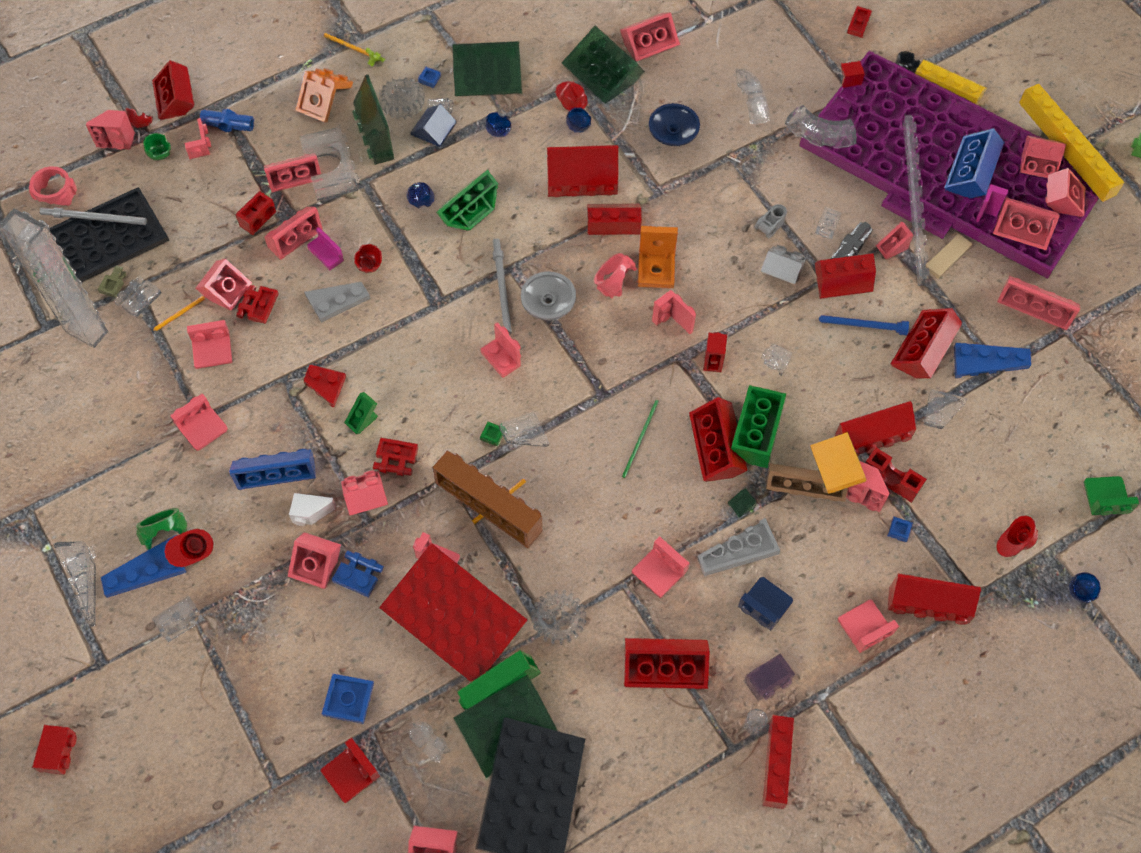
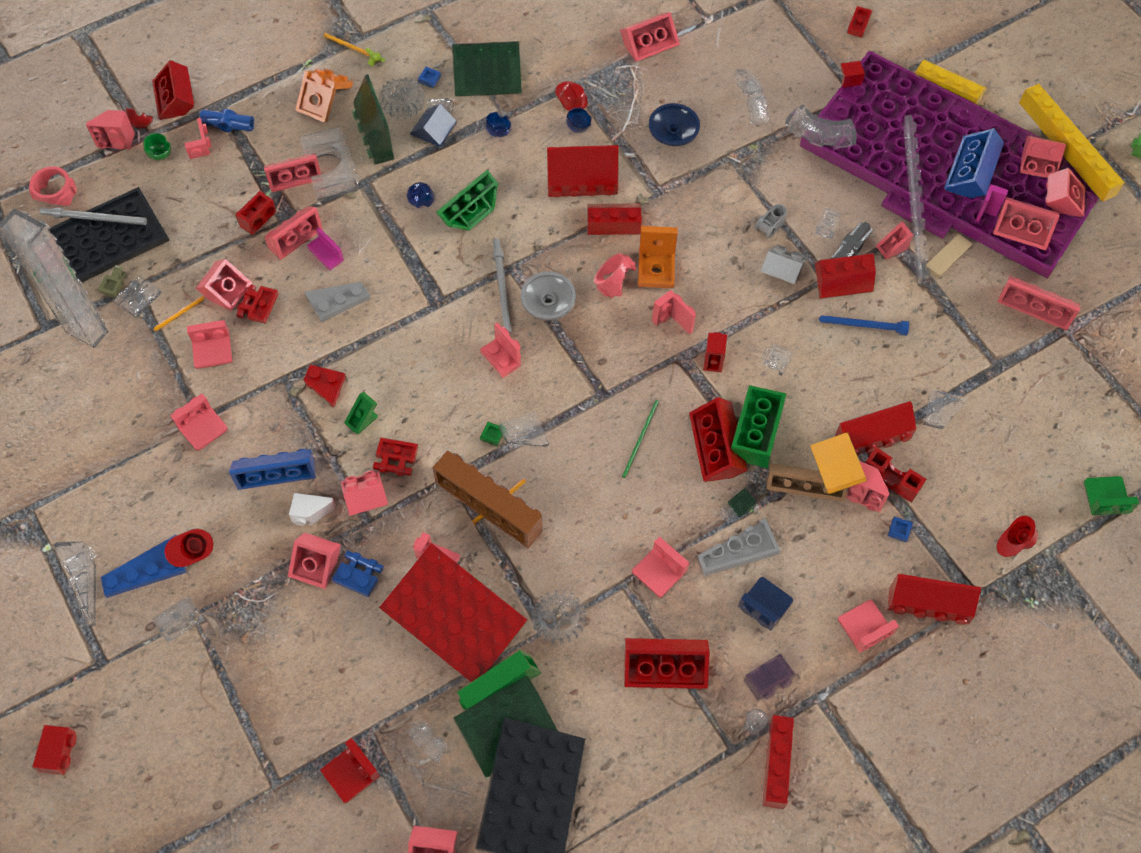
green piece [136,508,187,550] -> none
blue plate [322,674,374,724] -> none
red hair [354,244,382,273] -> none
clear green slope [562,25,645,104] -> none
red slope [890,308,963,379] -> none
black hair [895,51,920,73] -> none
blue wing [954,343,1031,378] -> none
clear blue hair [1068,572,1101,603] -> none

